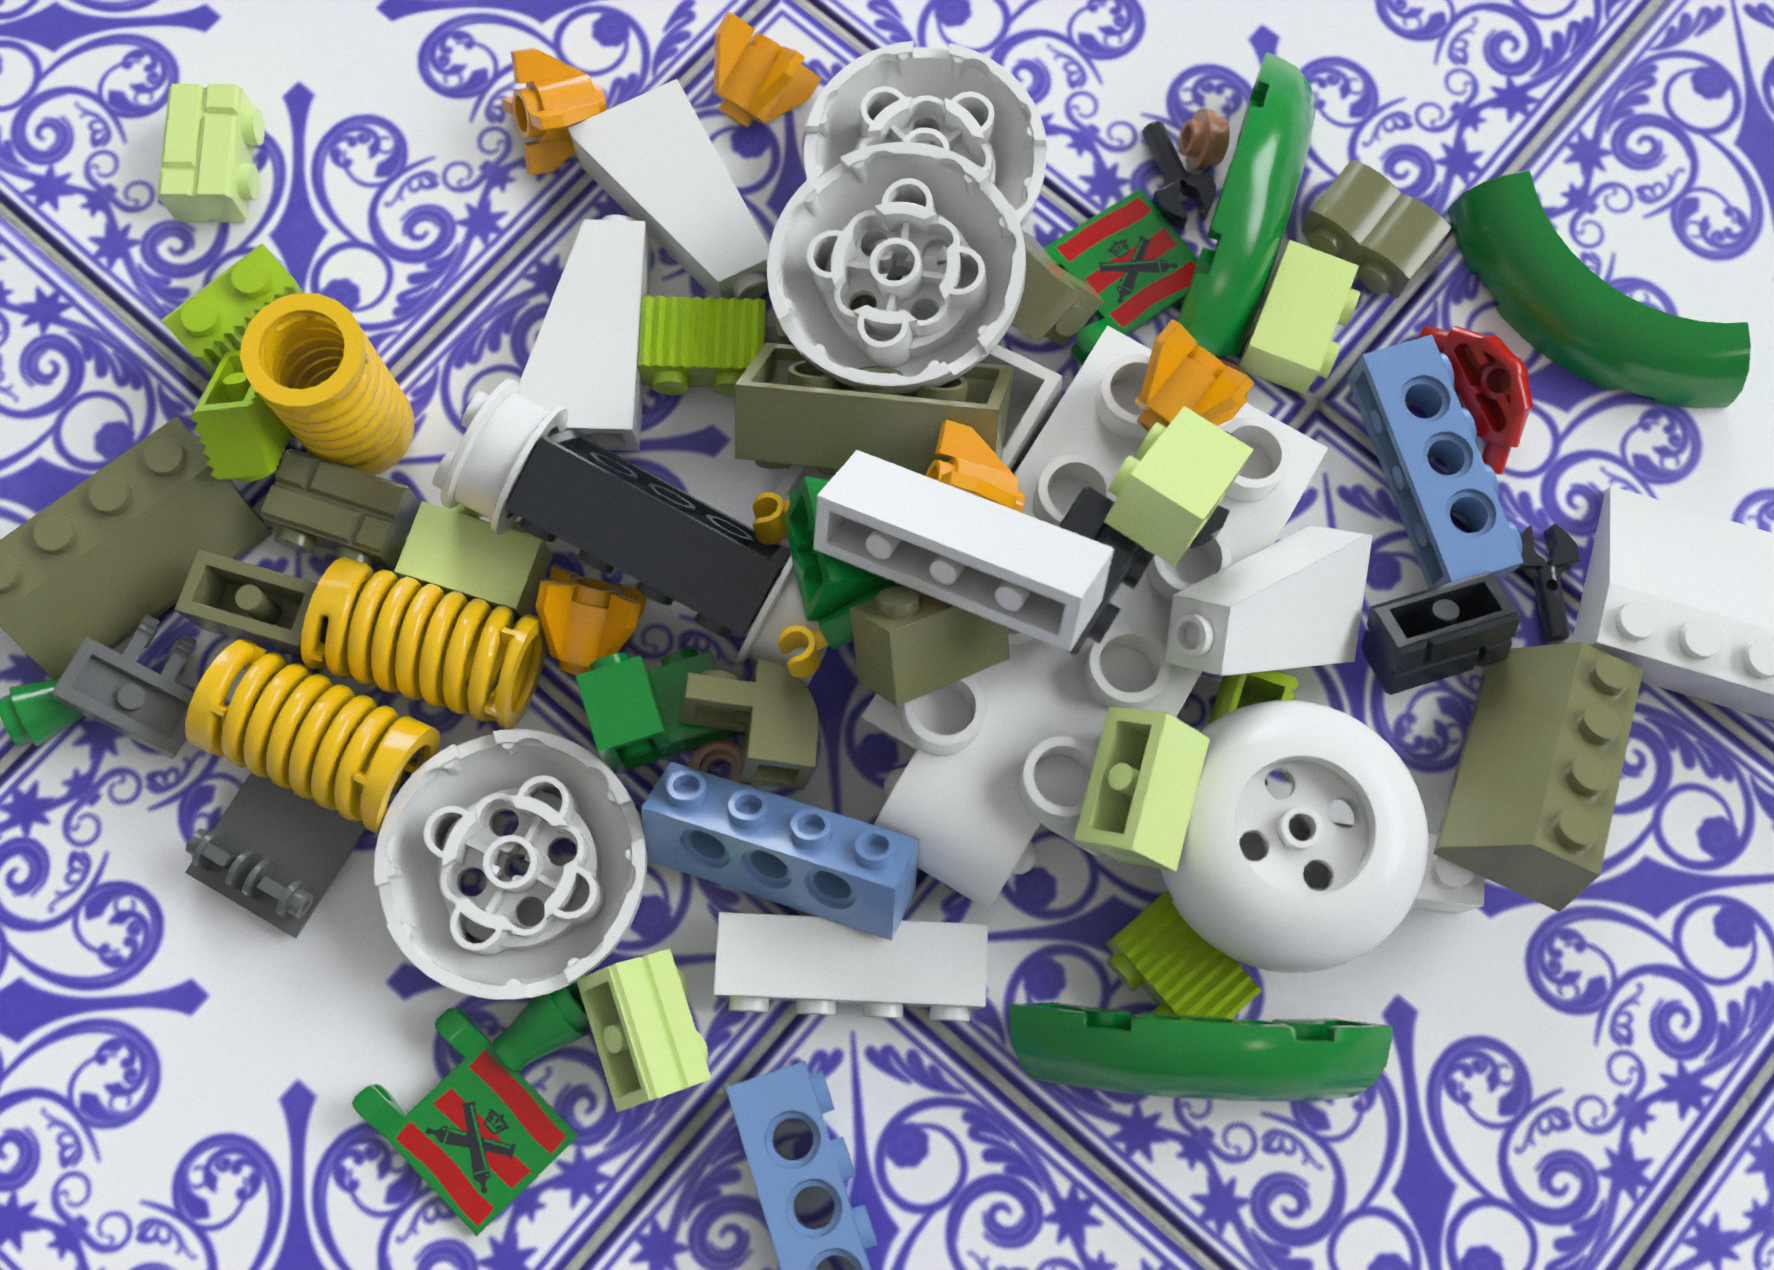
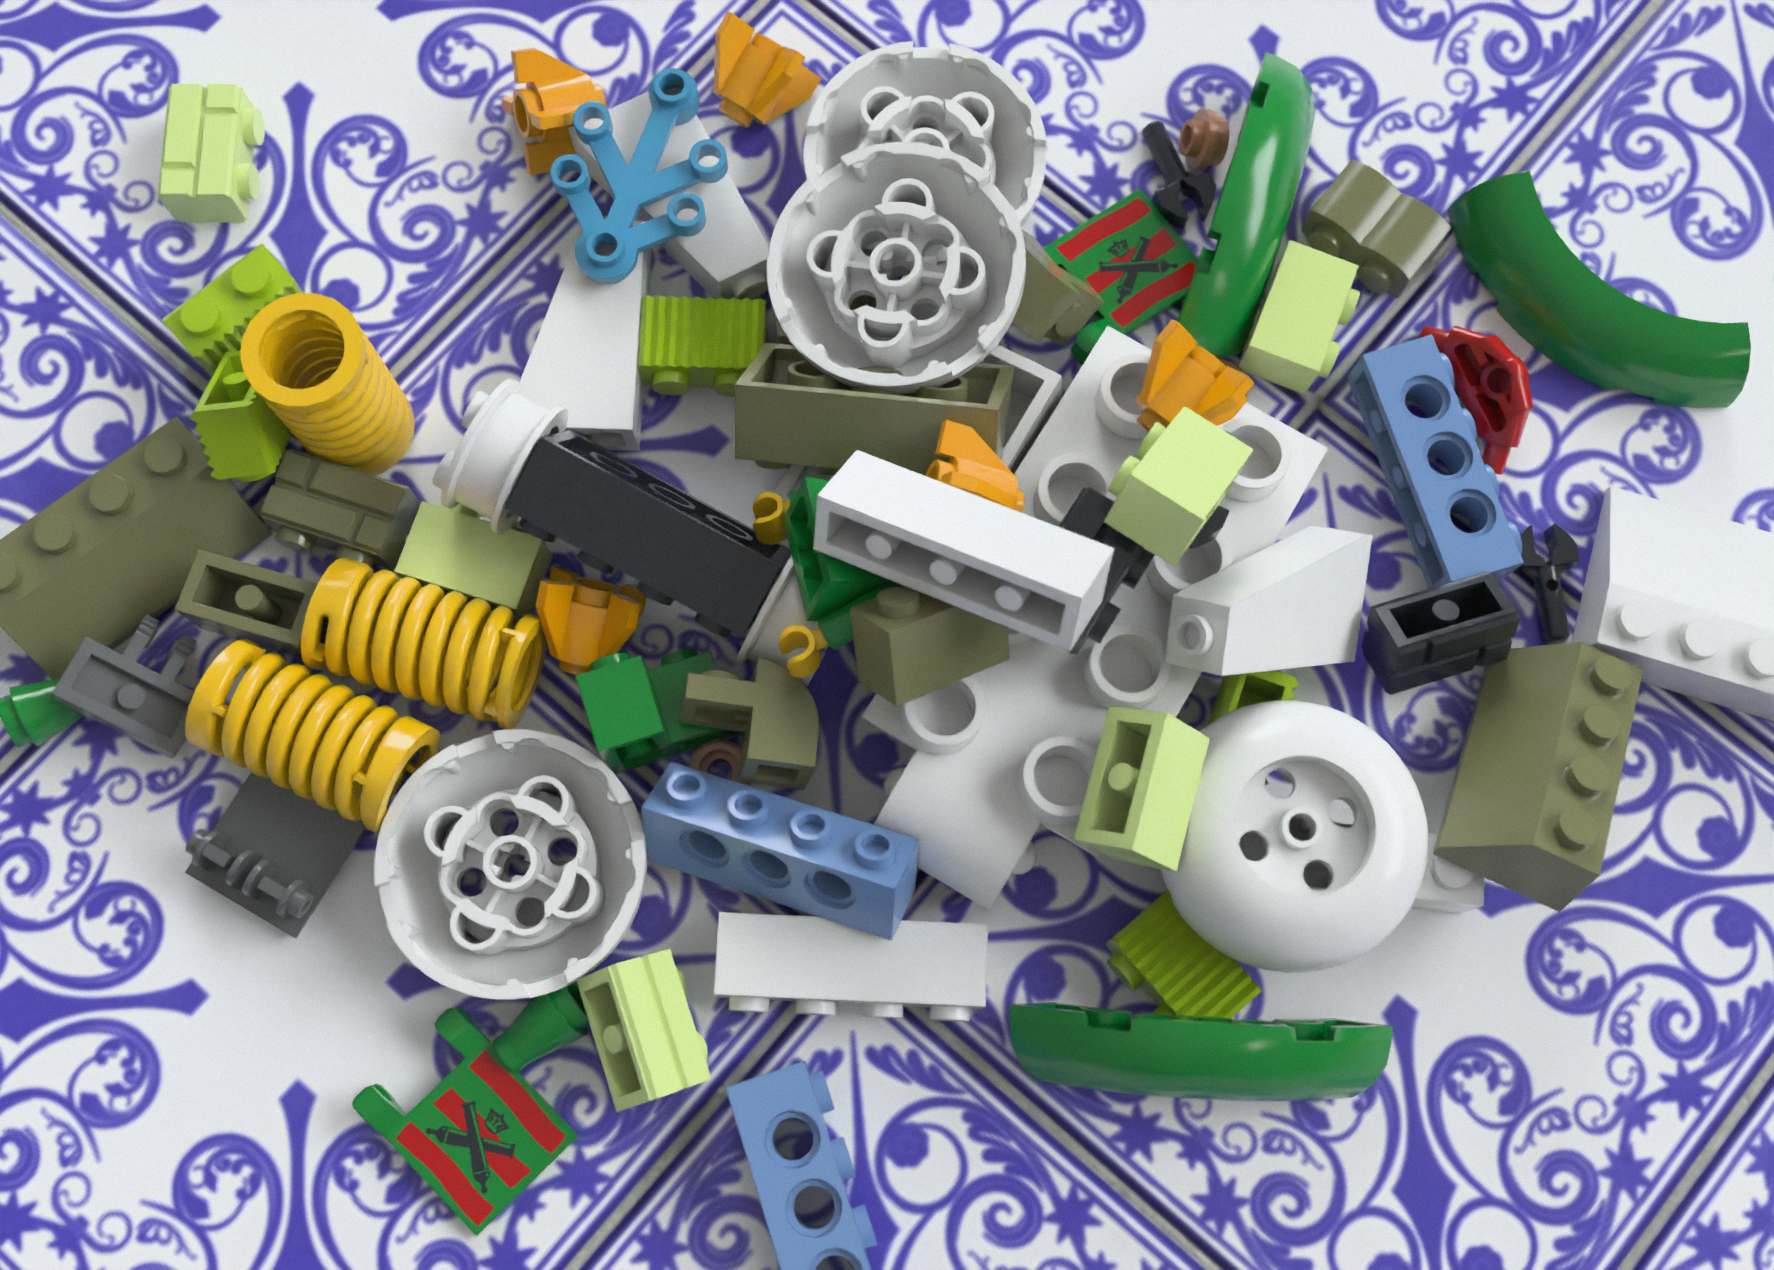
none -> dark azure plant [550,68,728,284]

